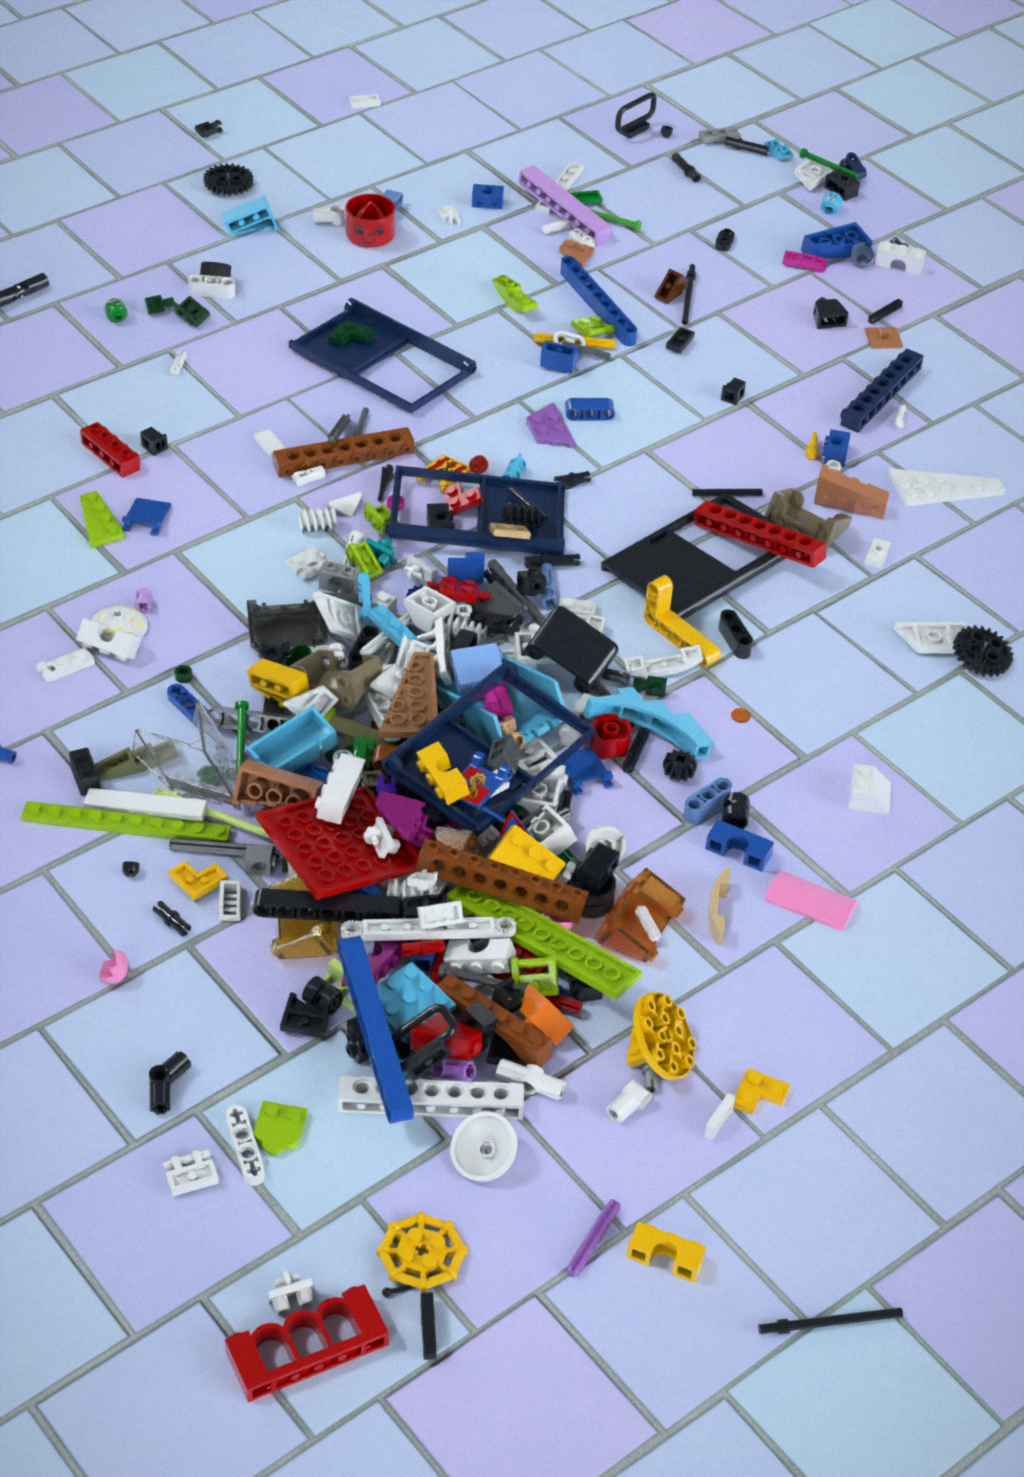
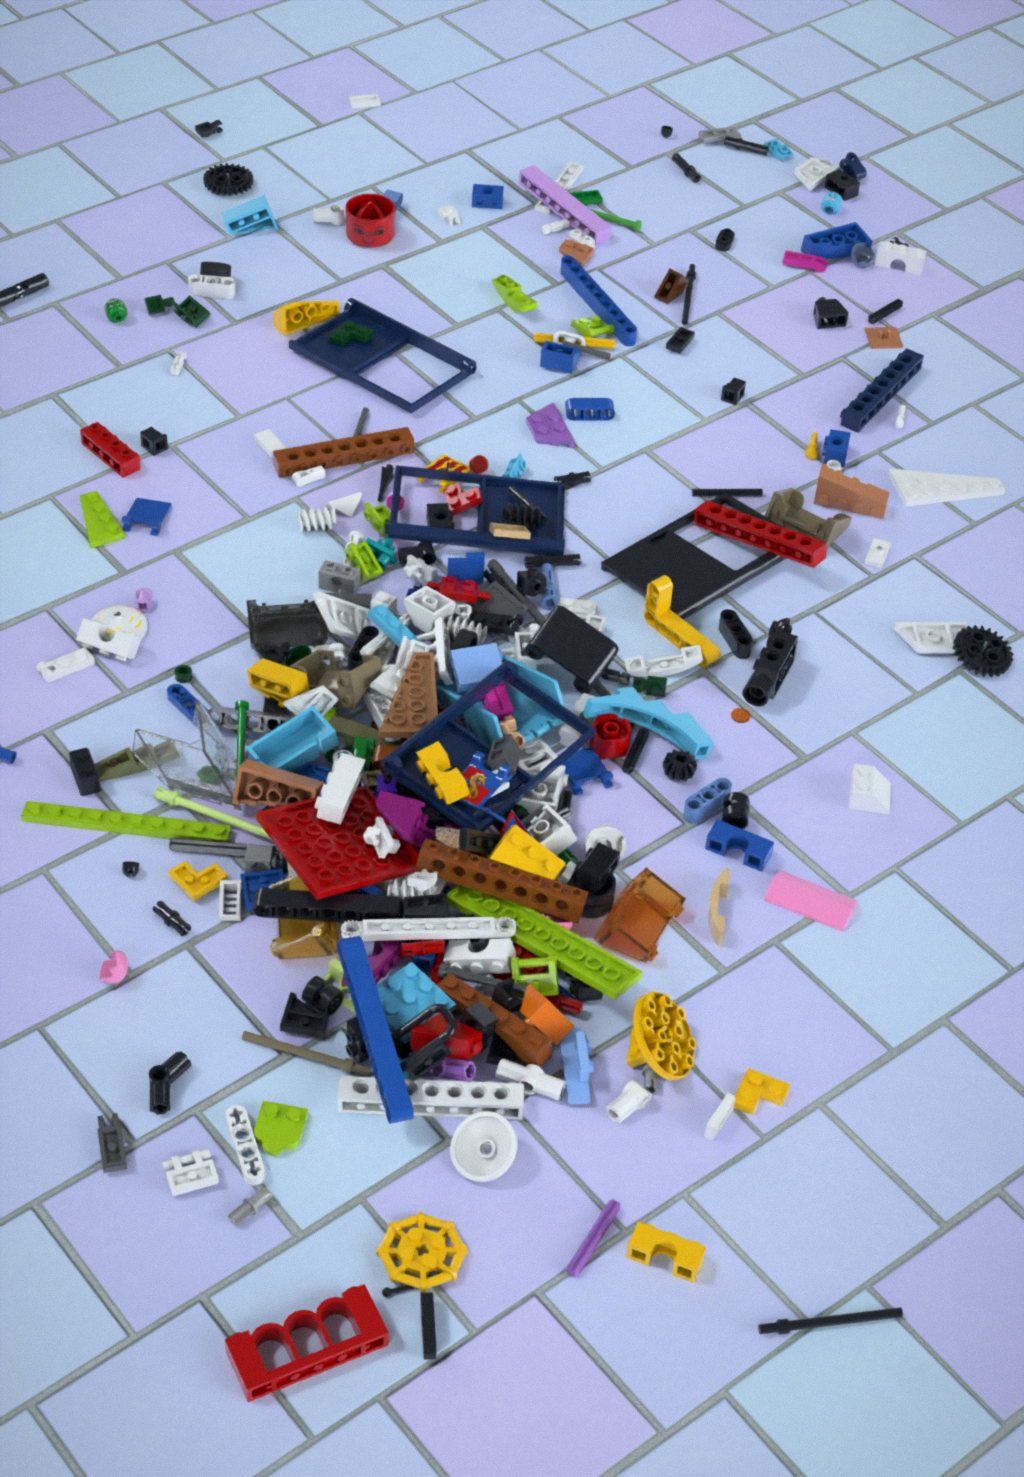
white tile [83,788,208,821] -> none
white hips [267,1269,313,1314] -> none
white plate [285,546,333,580] -> none
dark grey axle [327,414,351,443] -> none
medium azure hinge [358,572,371,626] -> none
white plate [417,900,464,929] -> none
black bar [615,92,657,139] -> none
white axle [635,906,662,942] -> none
green bar [799,148,858,179] -> none
none -> dark grey hinge [97,1113,127,1173]
none -> light grey axle [228,1187,272,1226]
none -> blue plate [240,869,286,911]
none -> dark tan bar [242,1031,372,1076]
none -> yellow wedge [273,300,340,336]
none -> black piece [398,541,436,565]
none -> black plate [459,828,503,856]
none -> light blue bracket [560,1027,593,1104]
none -> black brick [742,618,798,707]

